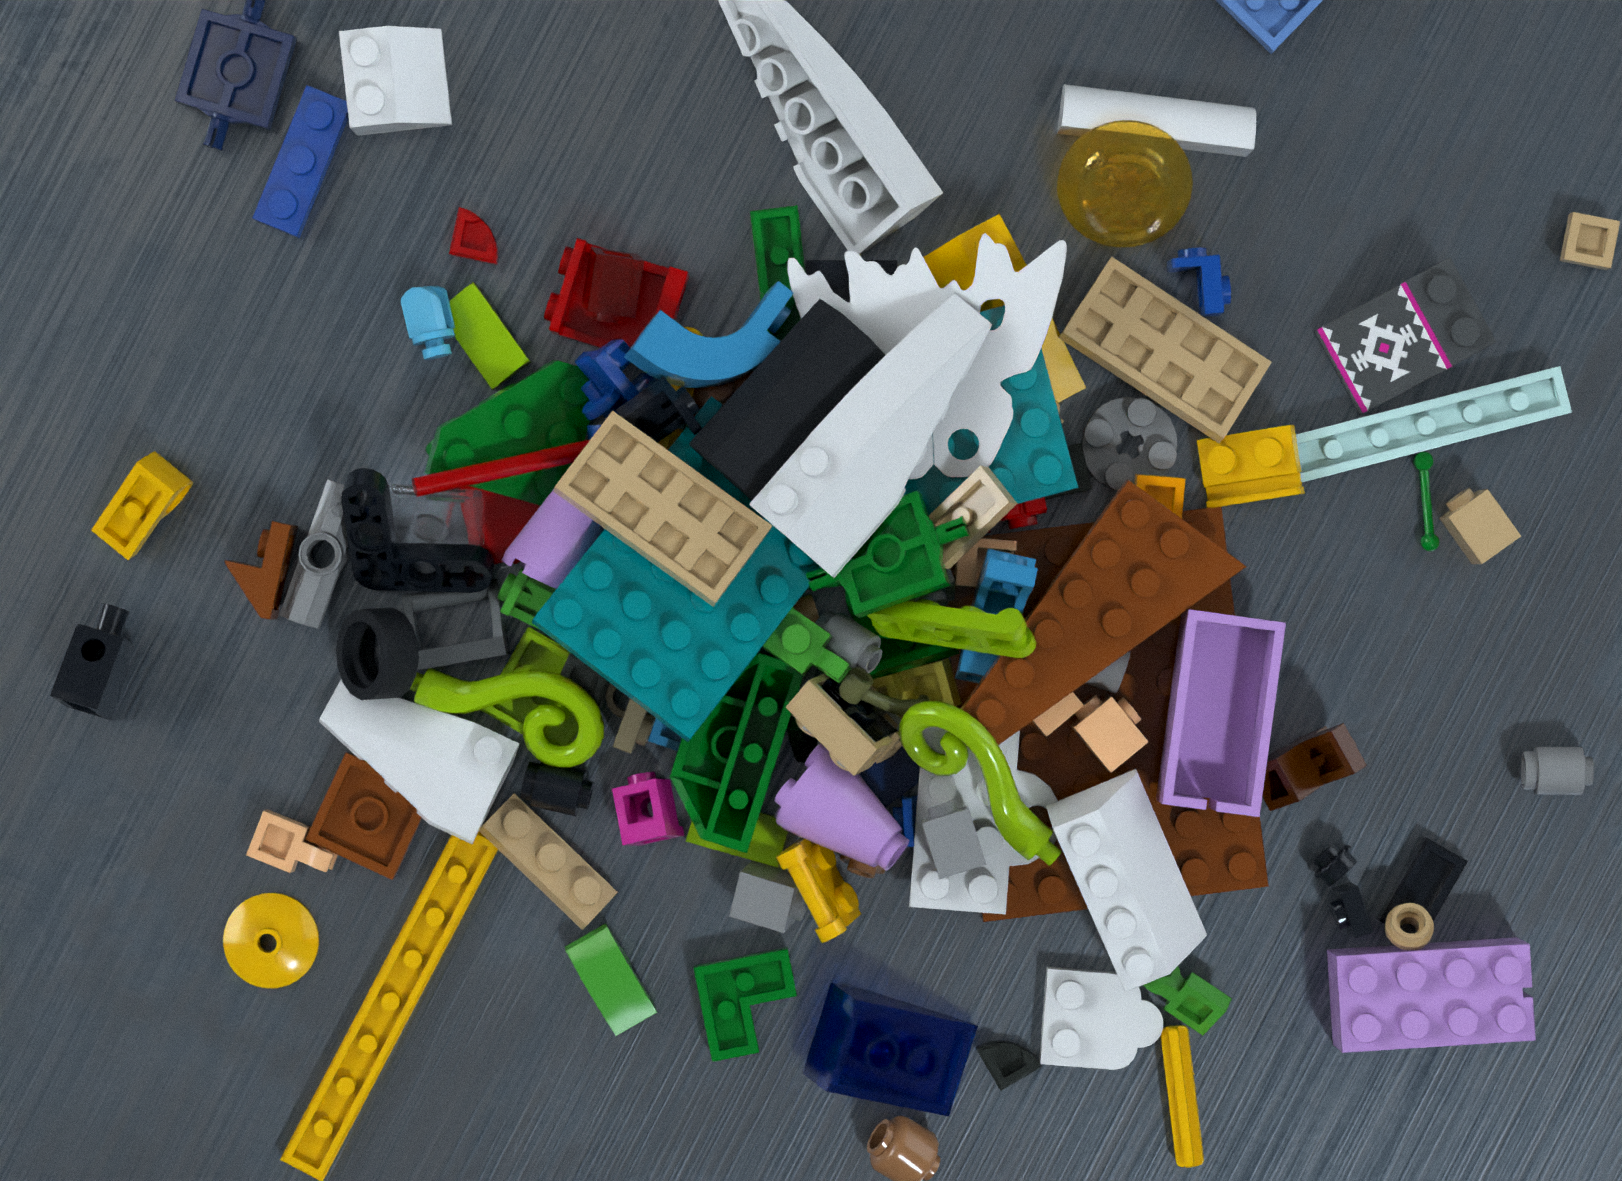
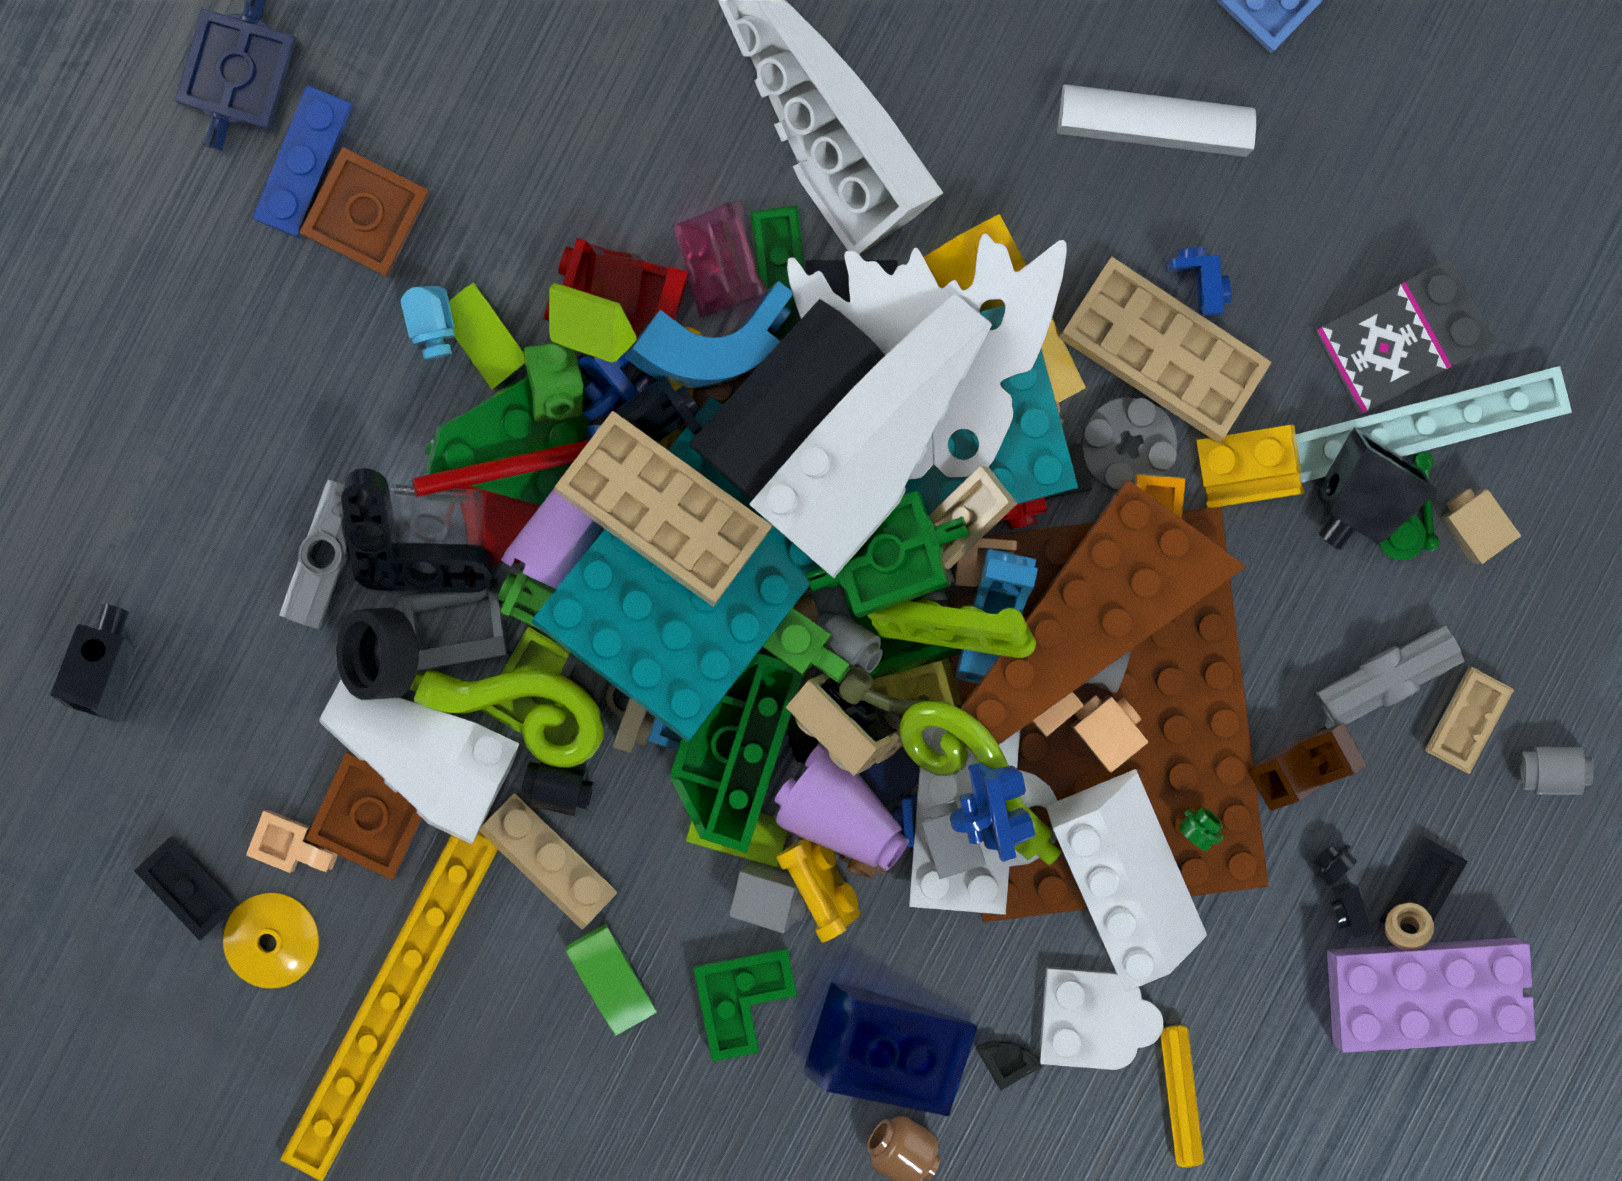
yellow plate [91,451,193,560] -> none
dark orange slope [224,521,298,620] -> none
white slope [339,26,452,136] -> none
red tile [449,207,498,265] -> none
dark pink brick [612,772,685,846] -> none
clear yellow wheel [1057,120,1193,247] -> none
bright green plate [1143,966,1232,1036] -> none
lavender piece [1156,609,1286,817] -> none
tan plate [1560,212,1620,270] -> none
none -> black plate [134,836,238,941]
none -> dark orange plate [299,147,430,278]
none -> bright green bracket [524,343,583,422]
none -> lime slope [549,283,637,362]
none -> clear pink plate [674,200,768,317]
none -> blue hips [950,762,1035,862]
none -> green plate [1179,807,1224,851]
none -> light grey piece [1316,625,1465,726]
none -> black torso [1317,427,1437,550]
none -> green plate [1378,515,1426,560]
none -> tan plate [1424,667,1514,774]

